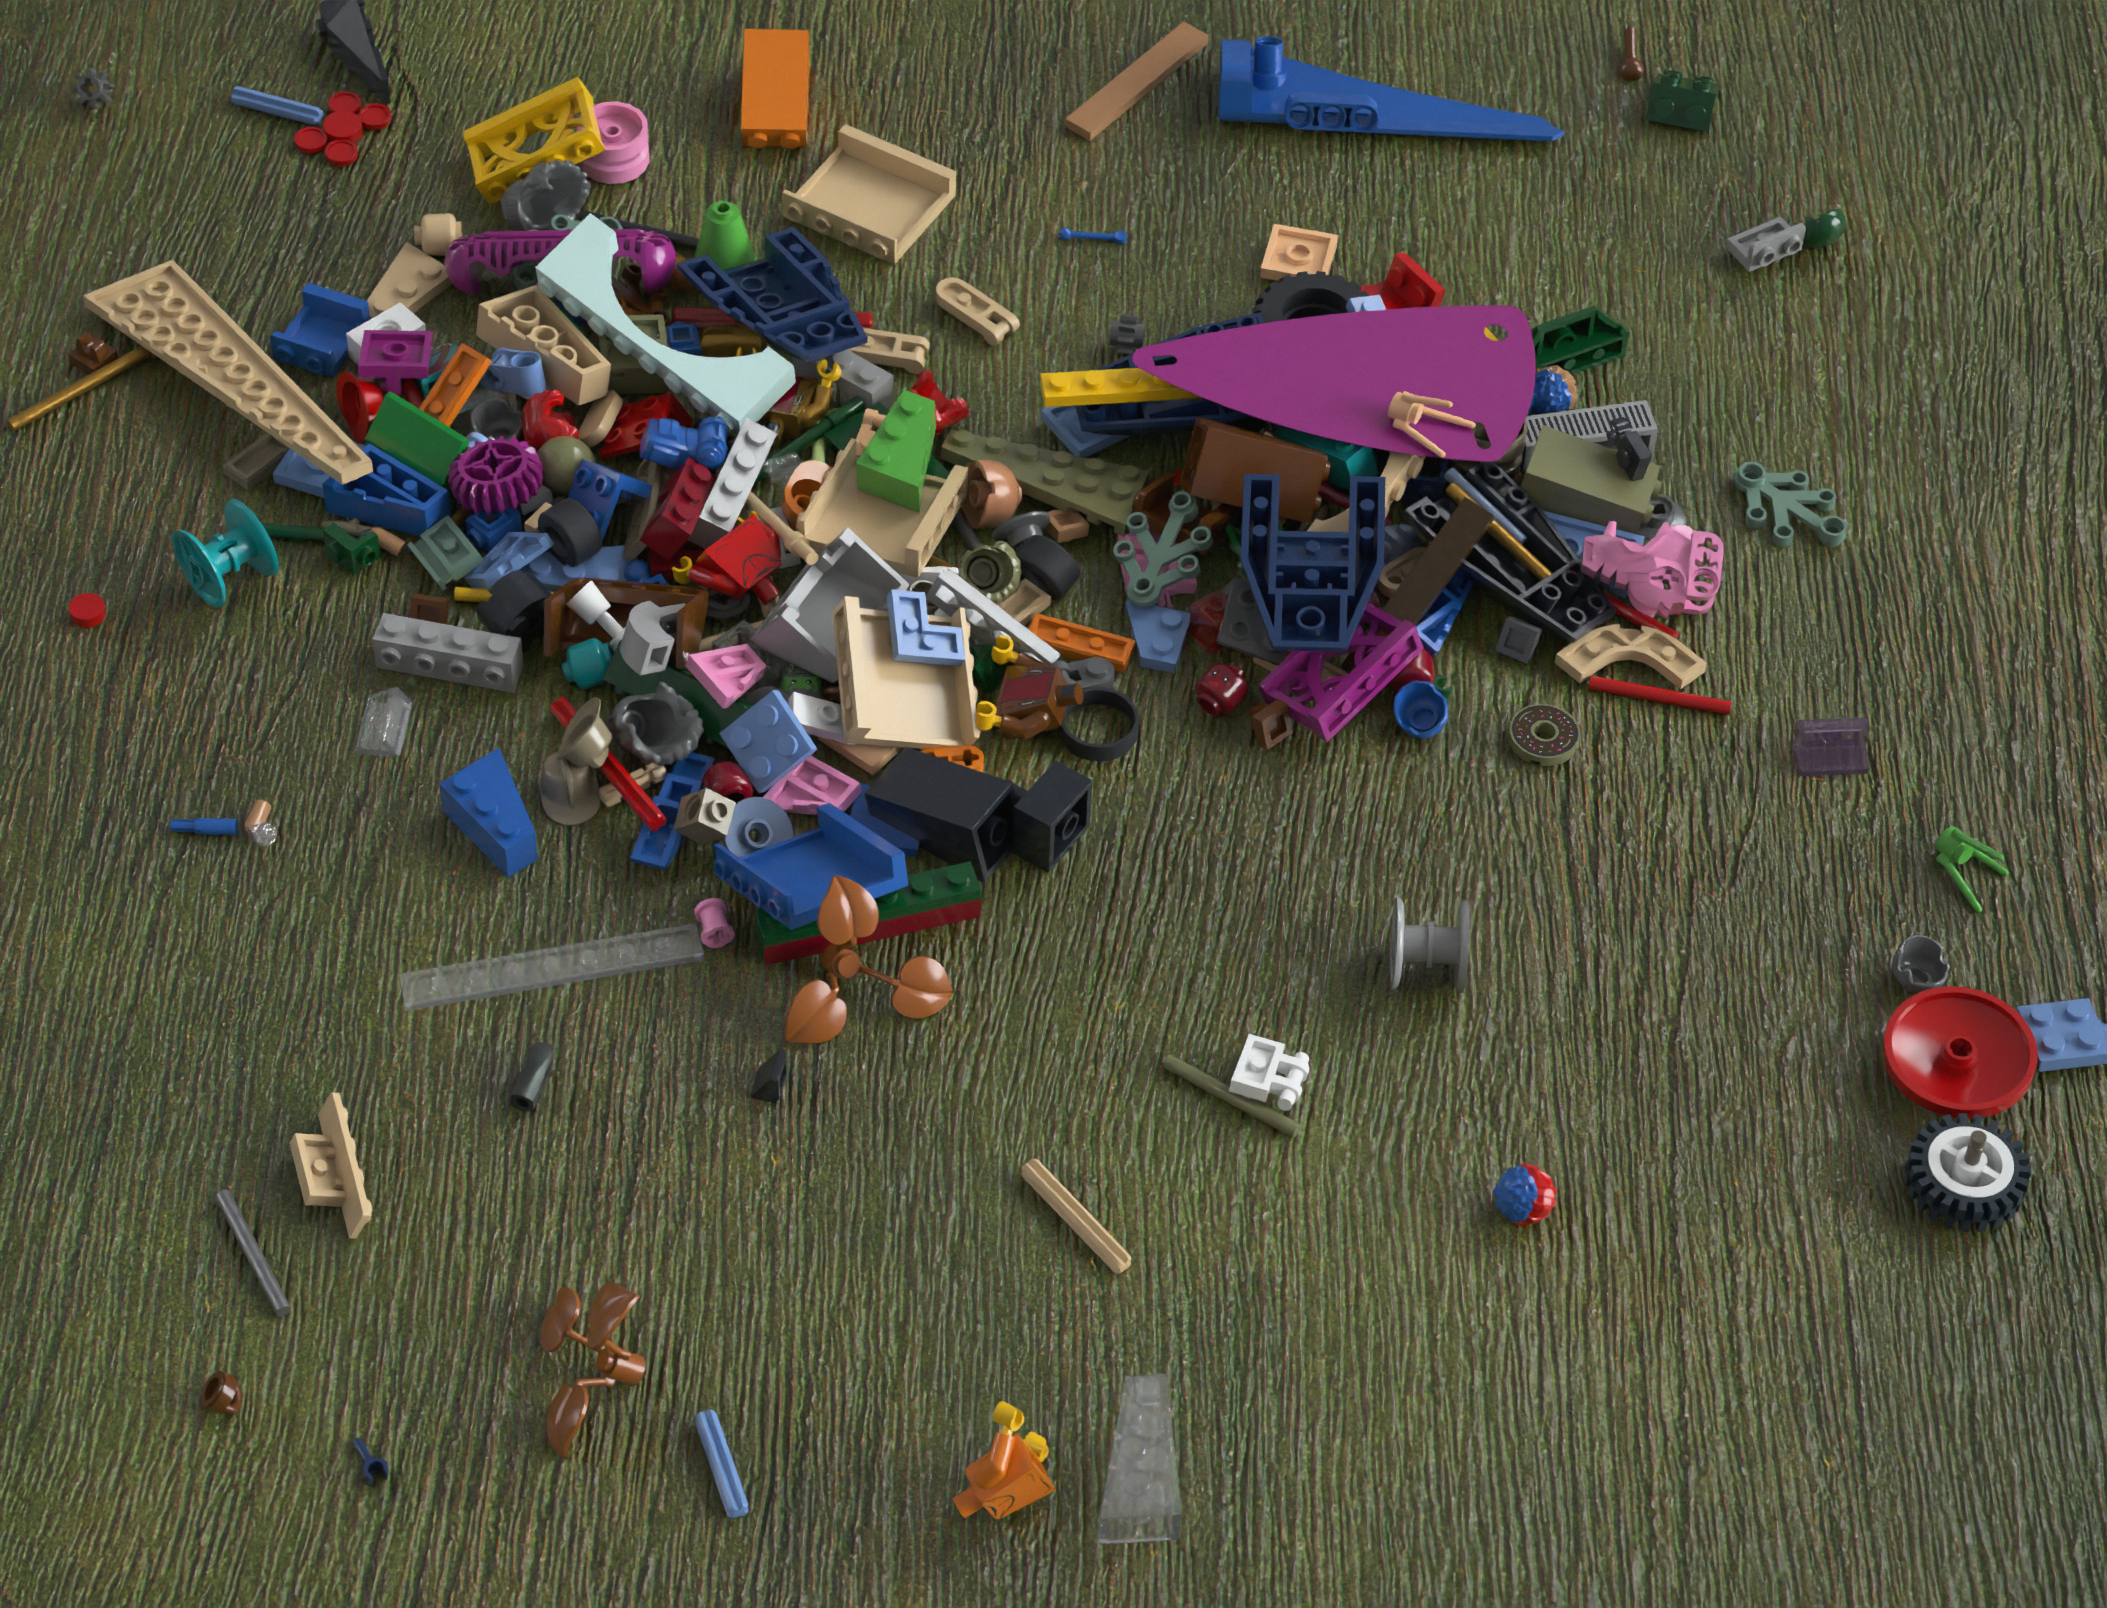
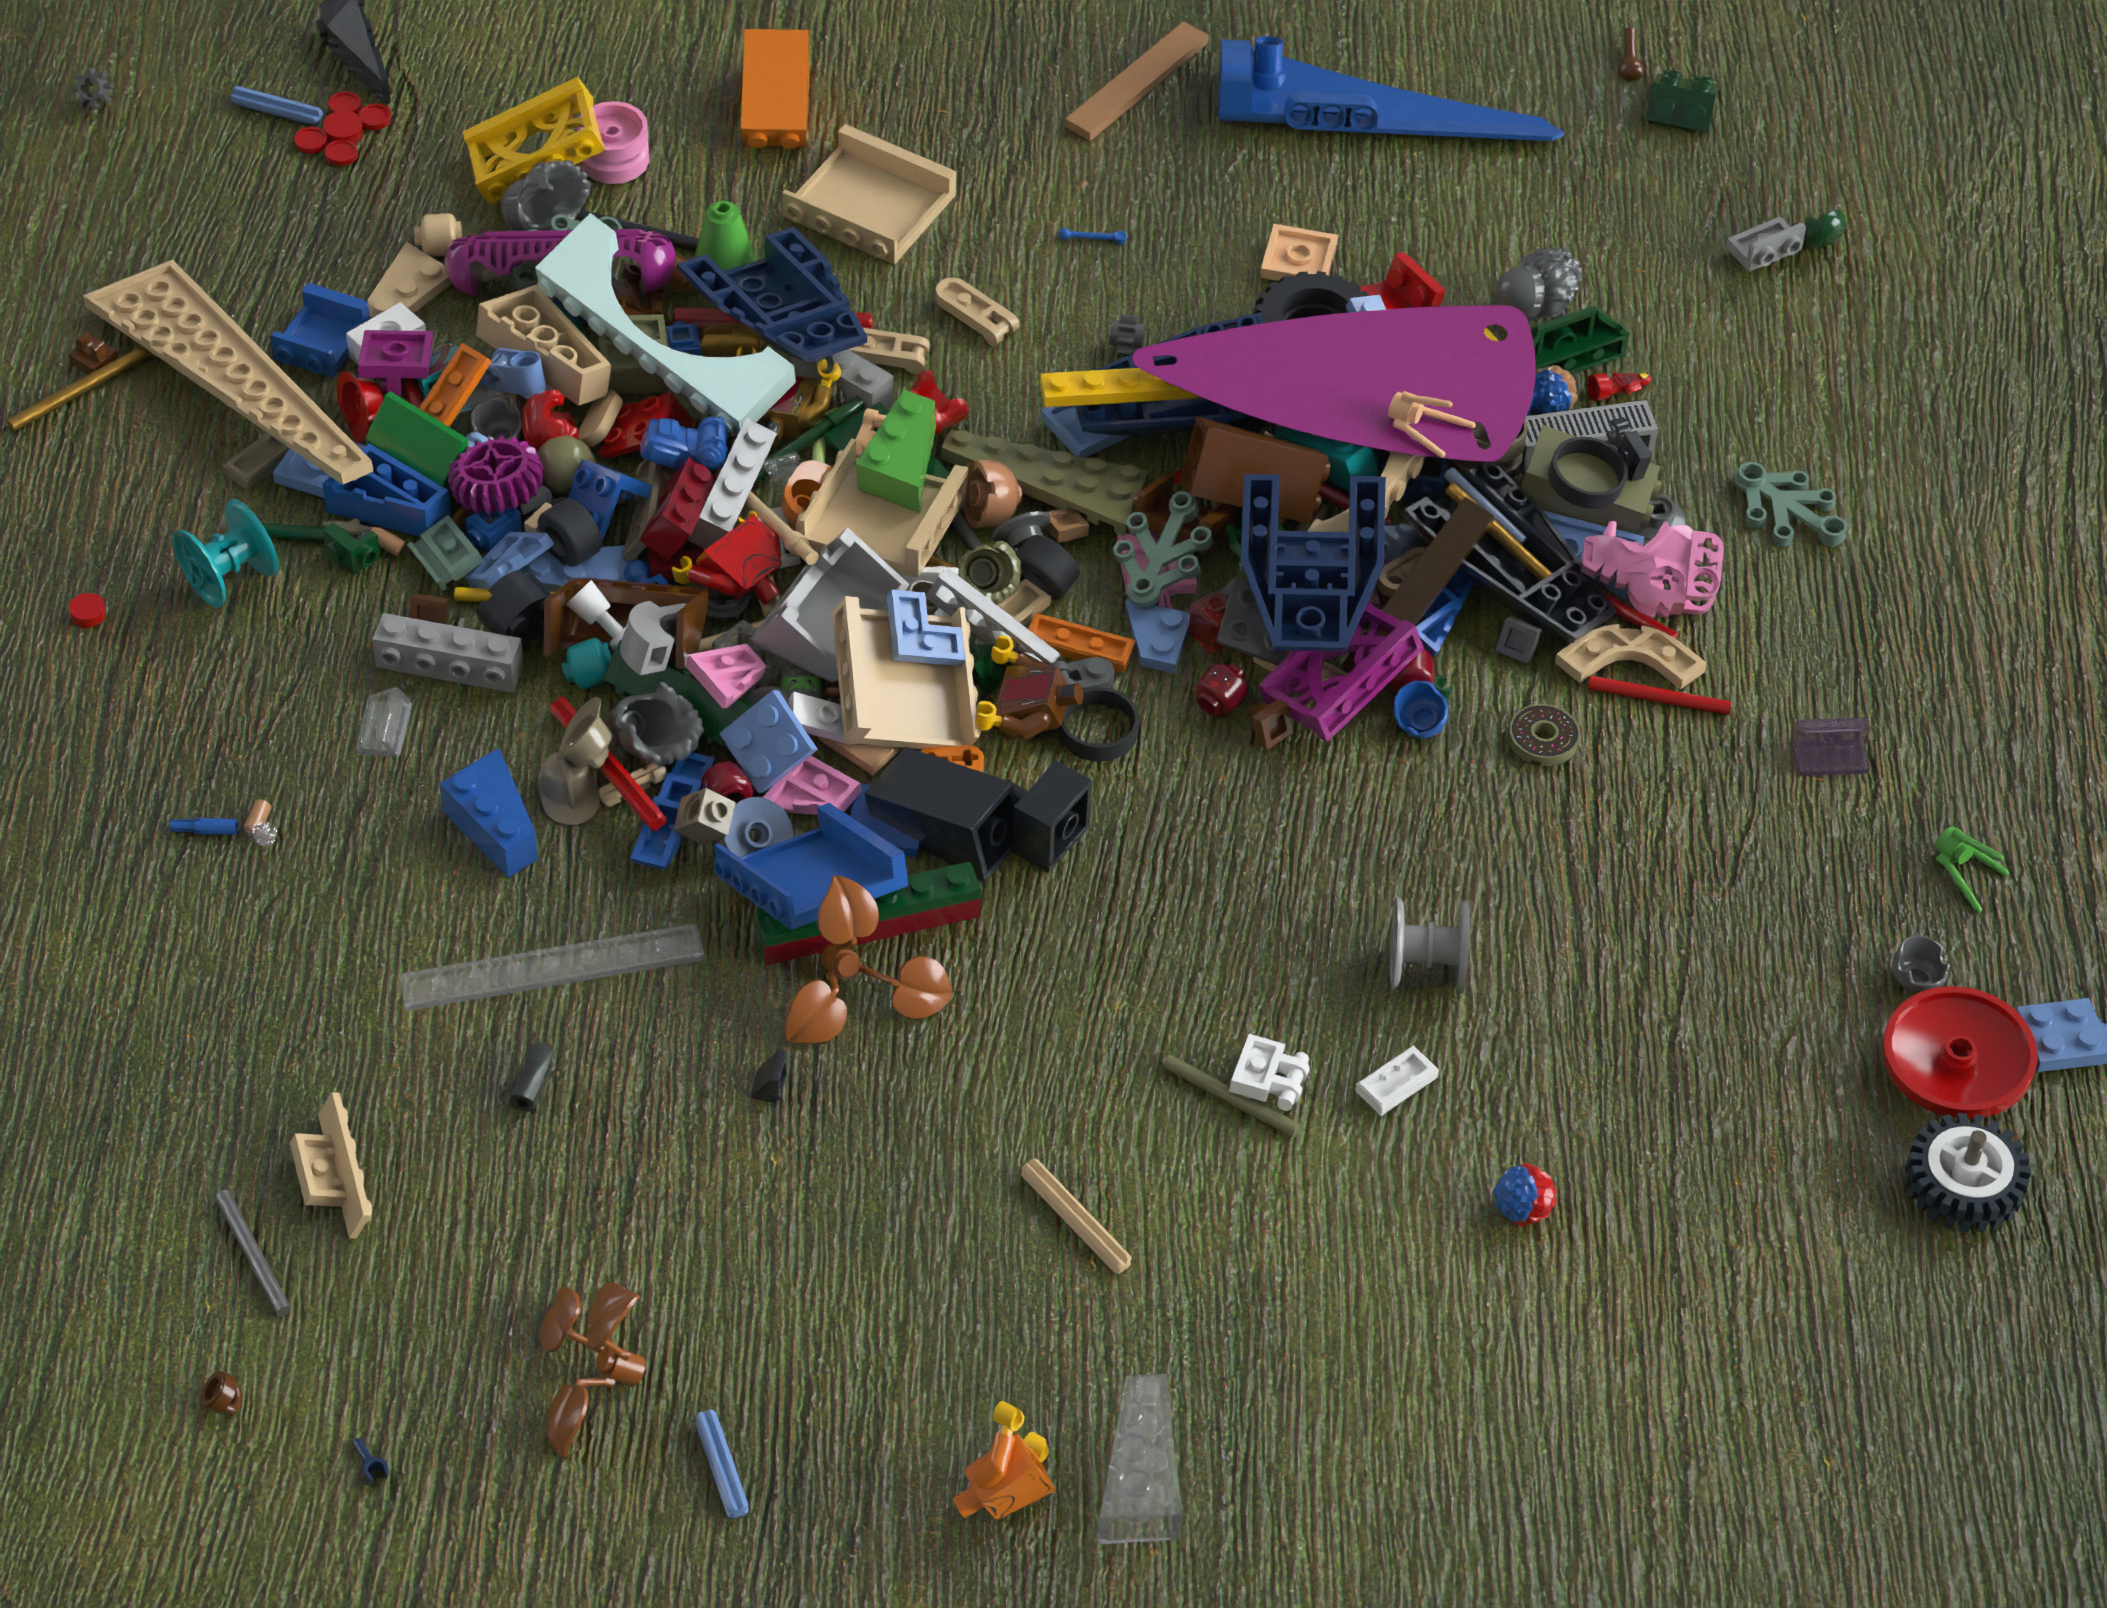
bright pink bush [694,898,735,948] -> none
none -> white plate [1355,1046,1439,1116]
none -> dark grey hair [1493,248,1582,322]
none -> black tyre [1548,437,1628,509]
none -> red piece [1587,372,1651,401]

